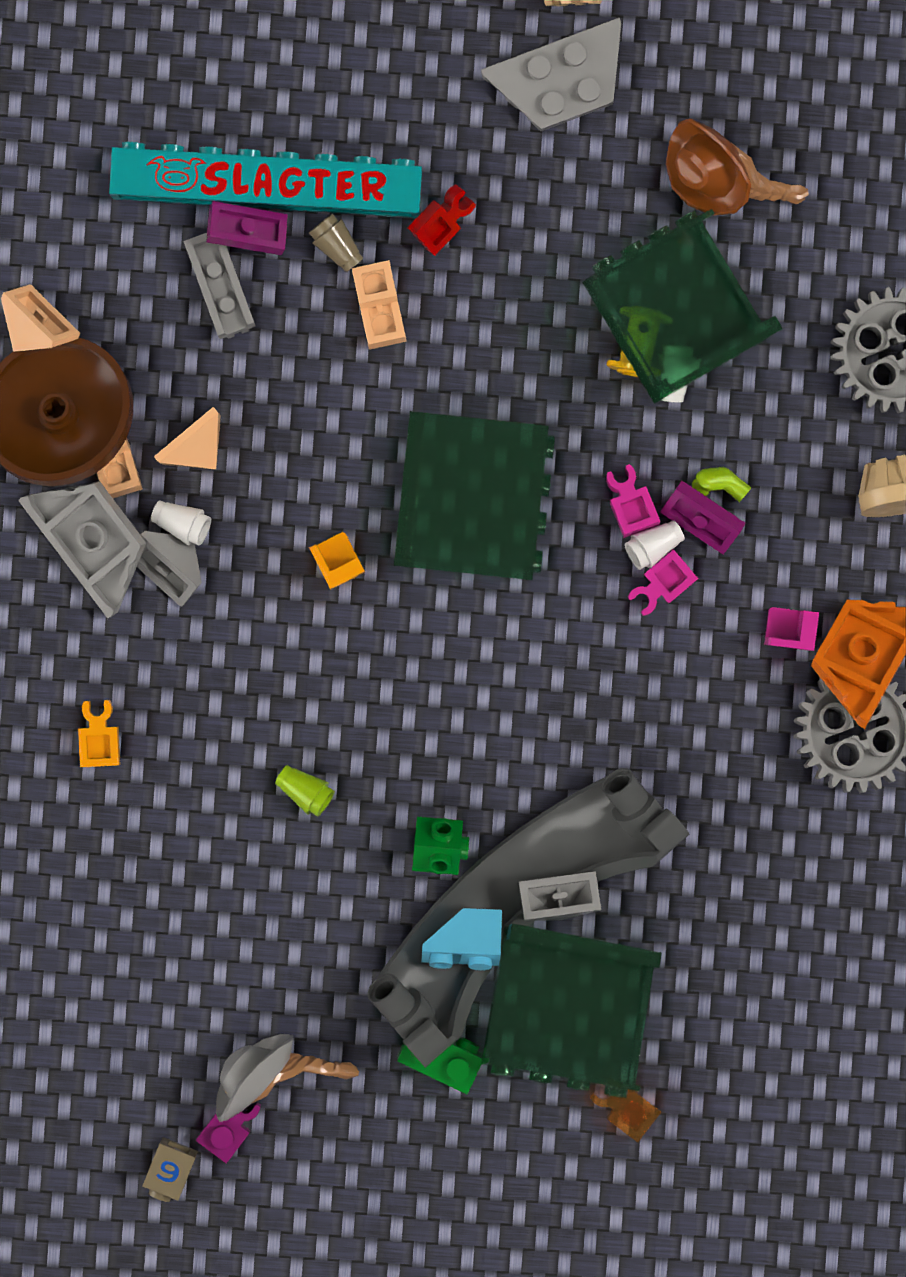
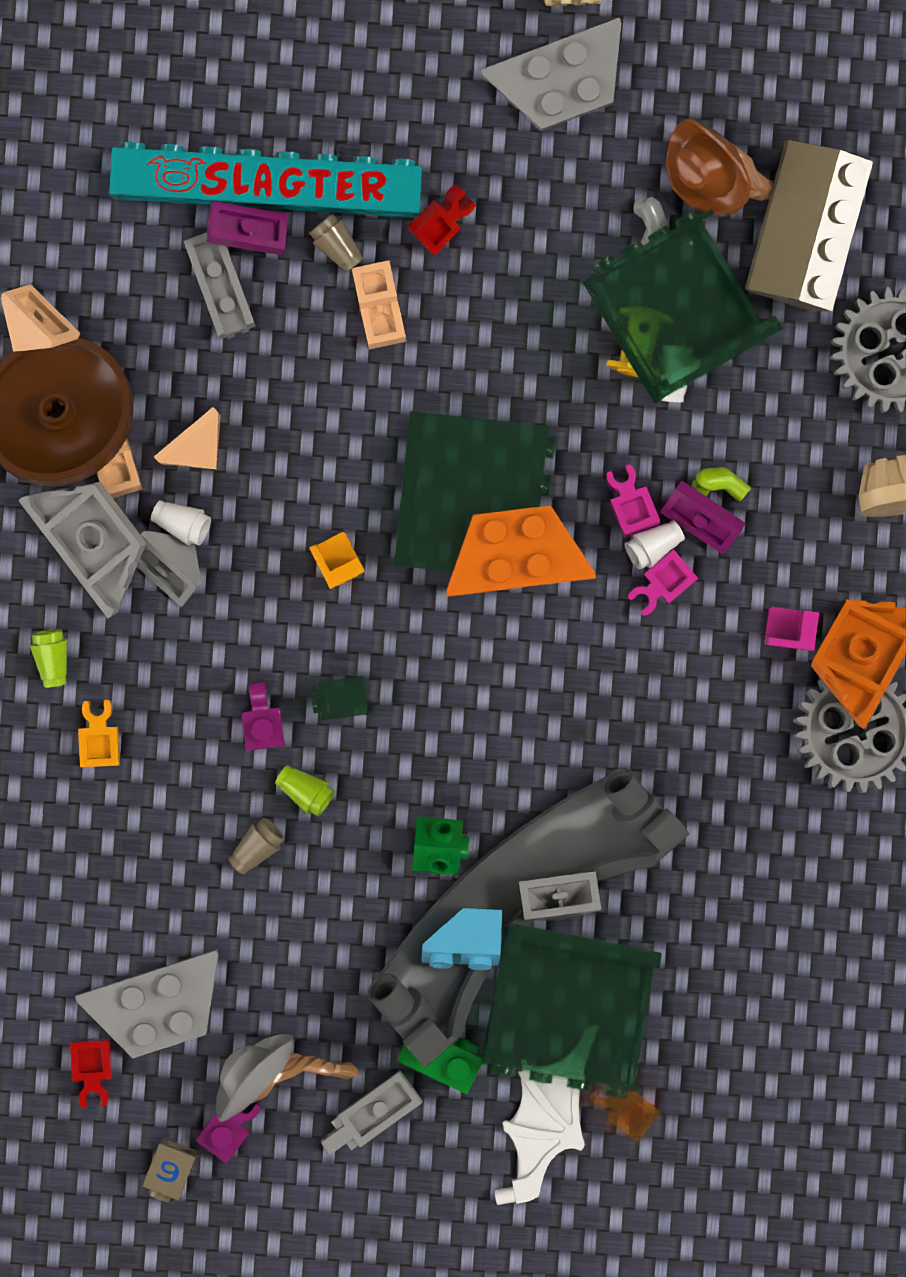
none -> lime cone [29,629,67,688]
none -> red plate [70,1038,113,1108]
none -> light grey wing [75,949,219,1059]
none -> dark tan cone [228,818,285,875]
none -> magenta plate [241,682,285,751]
none -> clear green brick [311,676,369,721]
none -> light grey hinge [320,1070,423,1155]
none -> orange wing [446,505,596,597]
none -> white animal [494,1024,599,1205]
none -> light grey arm [633,196,668,255]
none -> dark tan slope [745,140,873,312]

